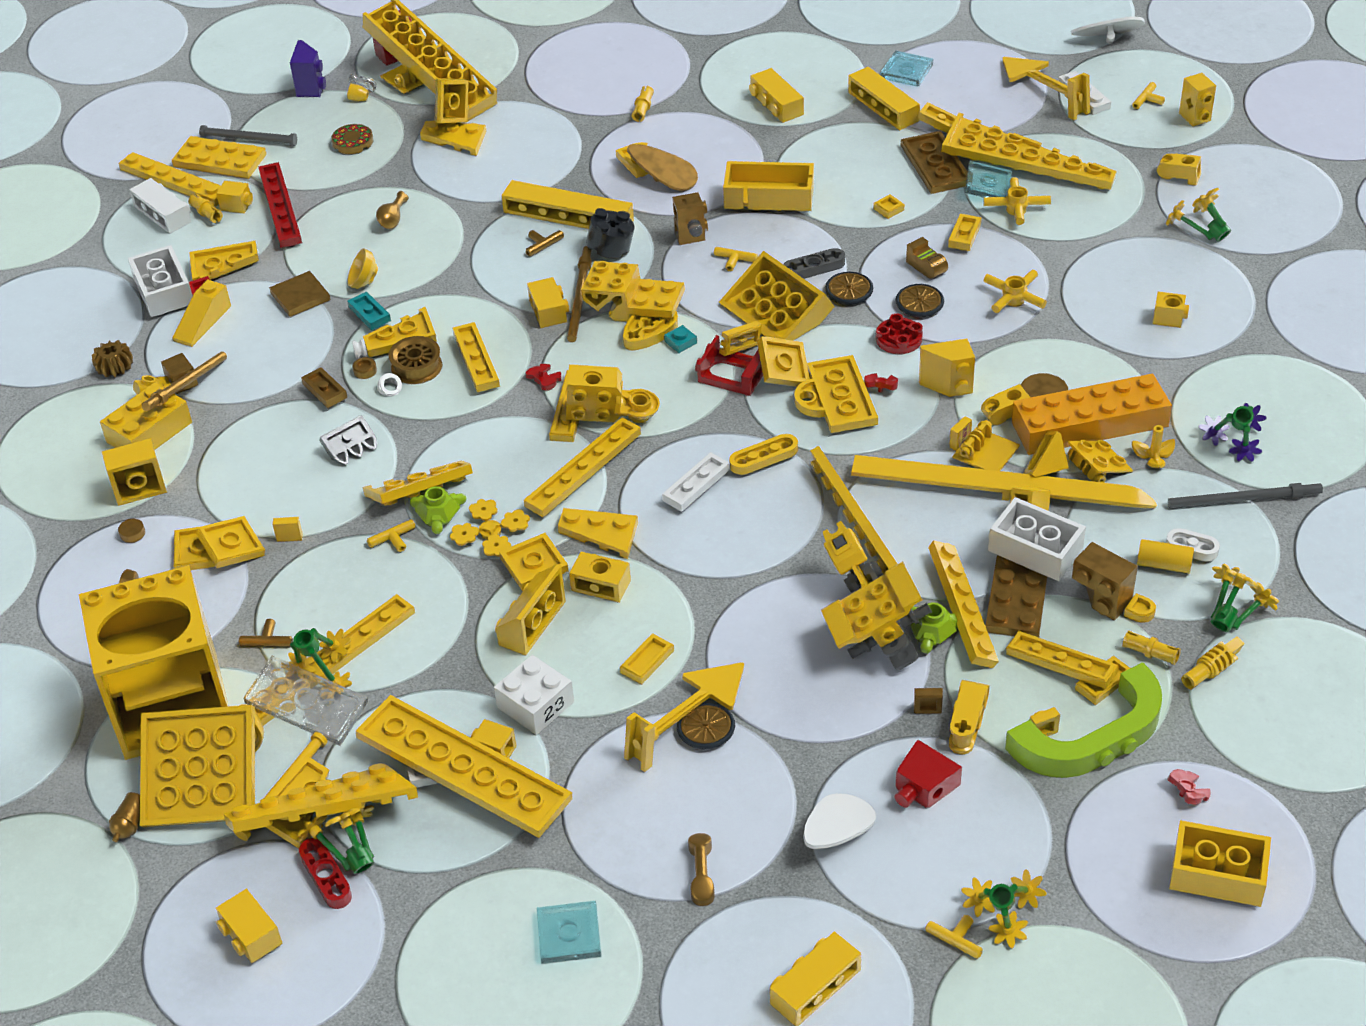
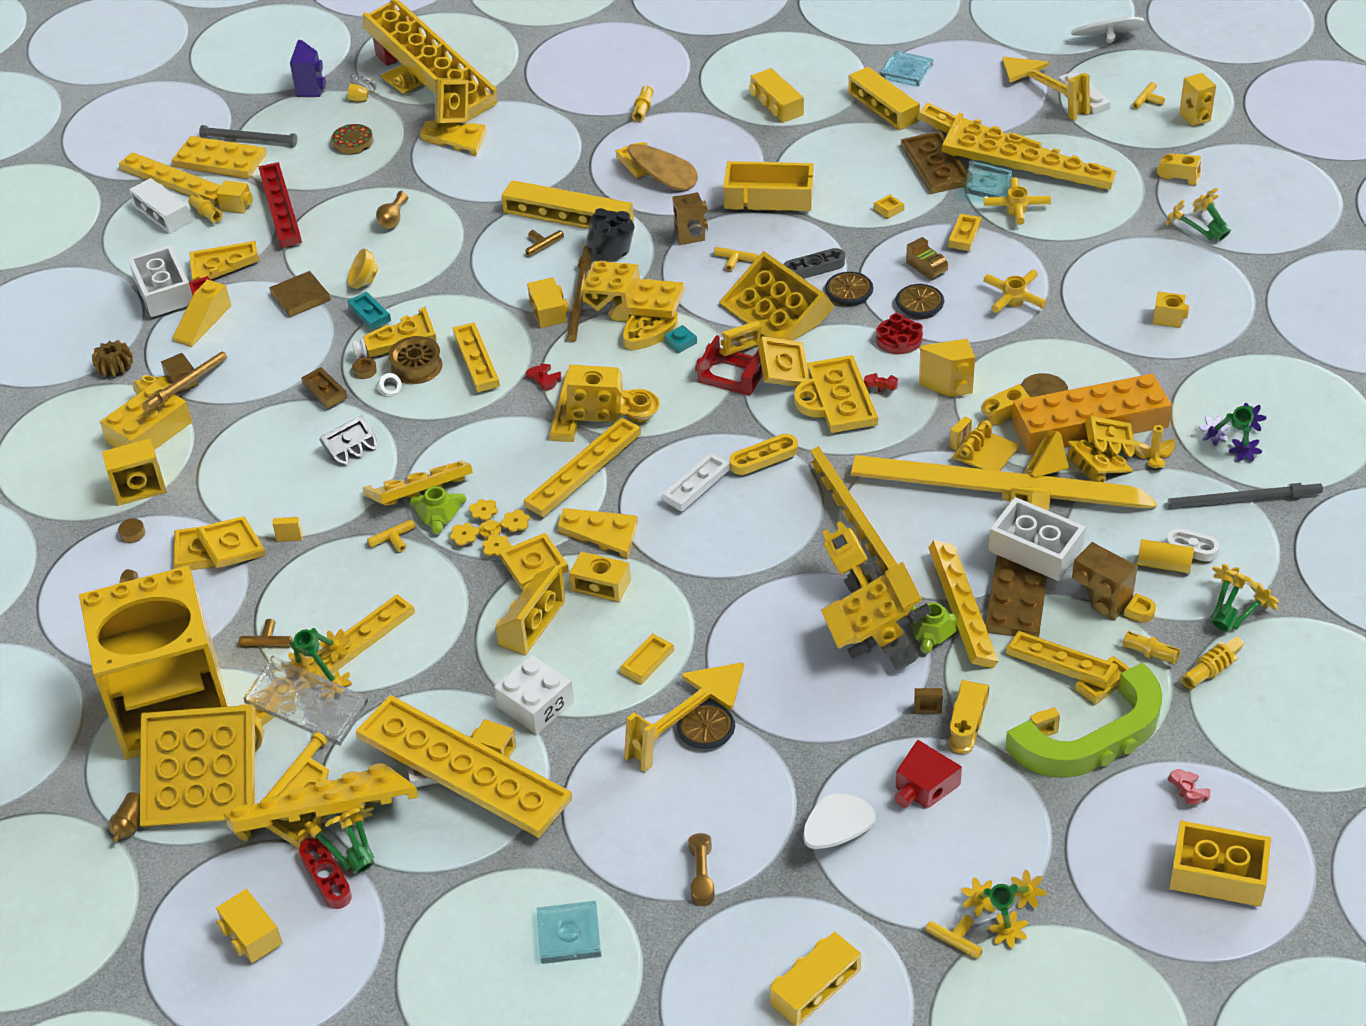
none -> yellow plate [1085,416,1135,458]

